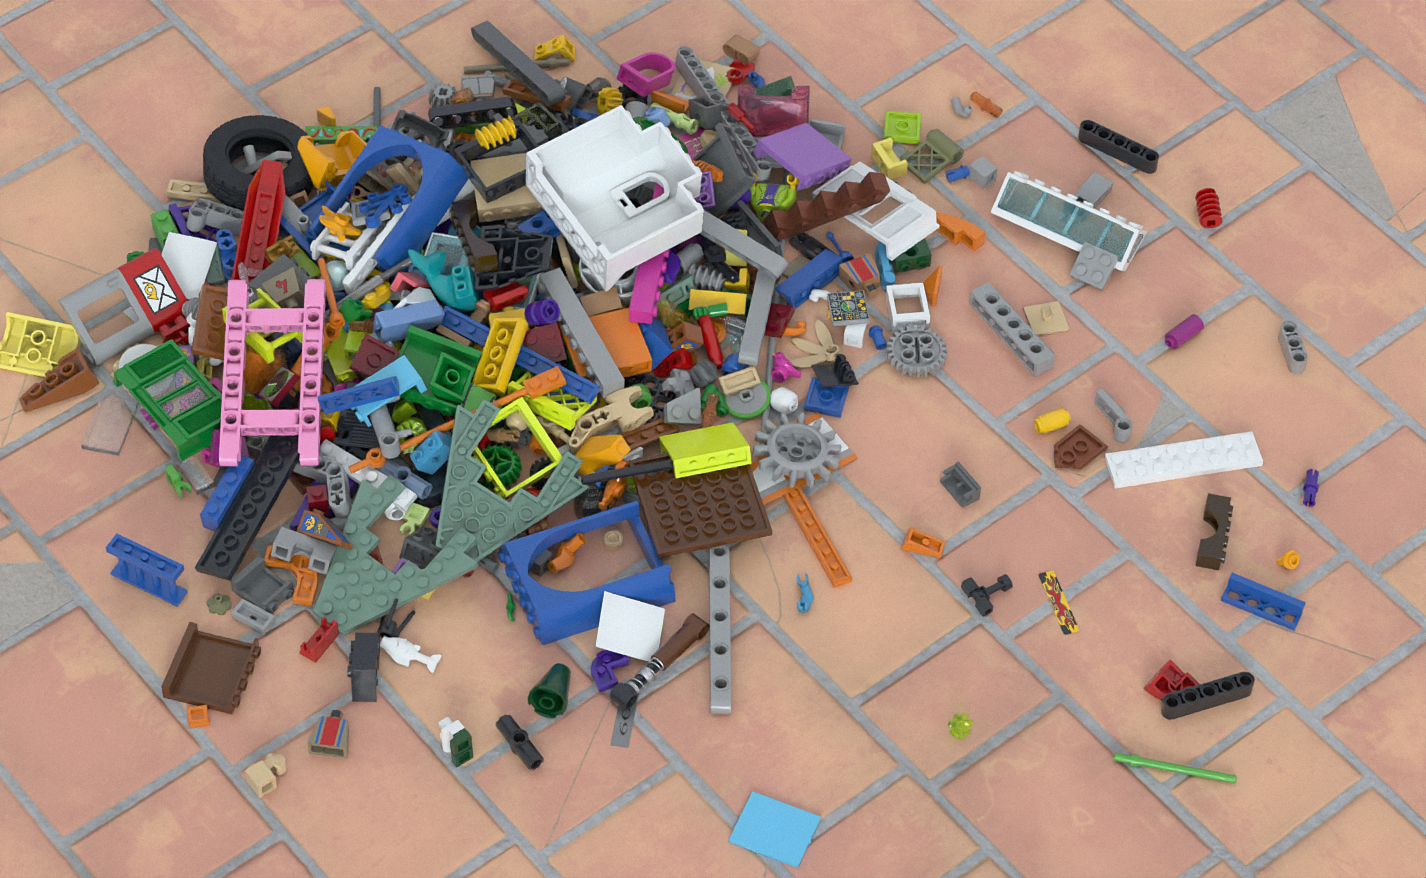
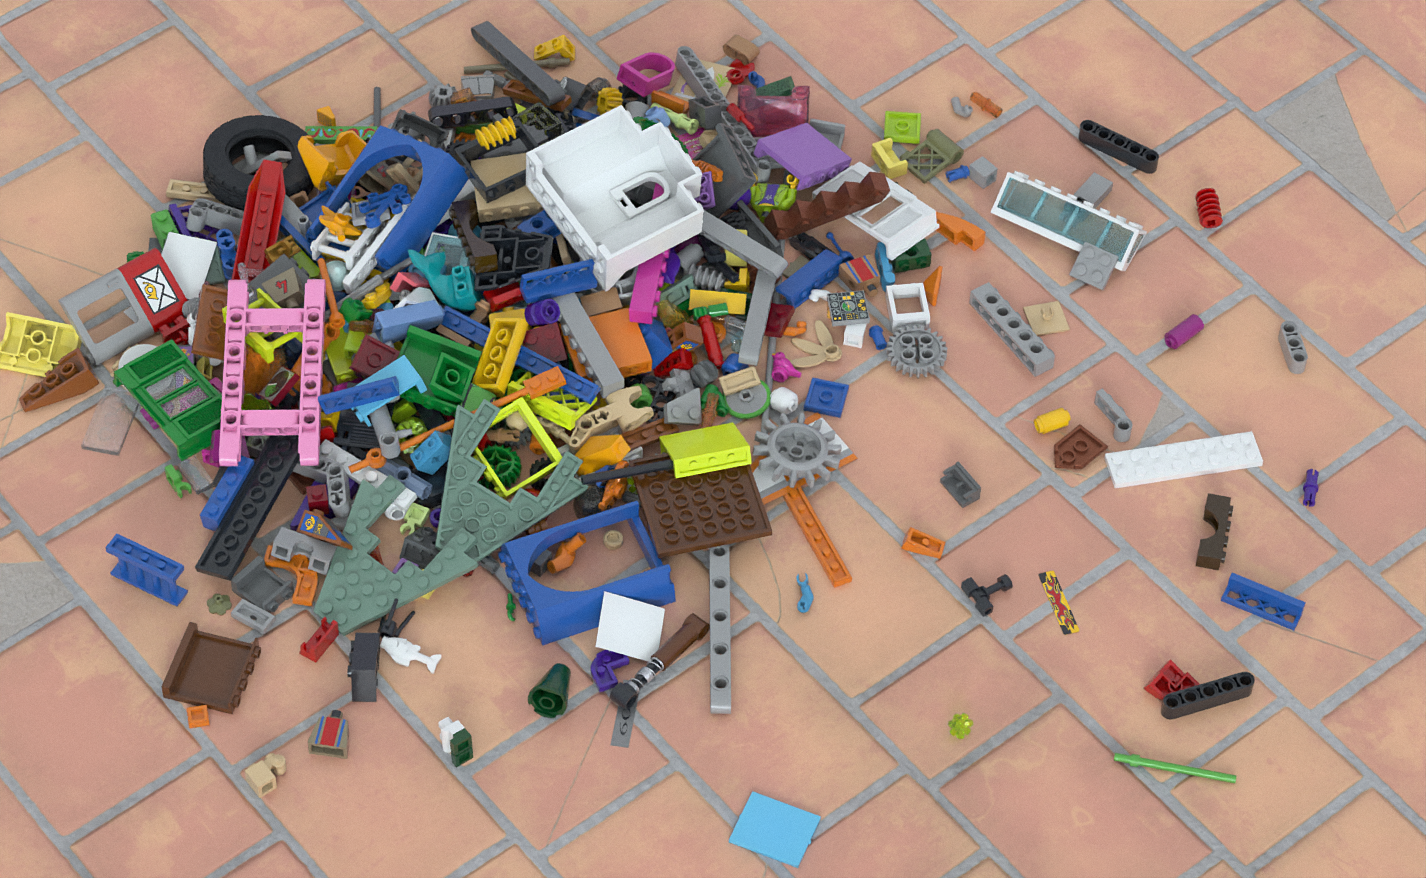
black piece [496,714,544,770] -> none
black hinge [811,354,859,388] -> none
light orange plate [1276,550,1300,570] -> none
none -> blue fence [520,259,598,304]

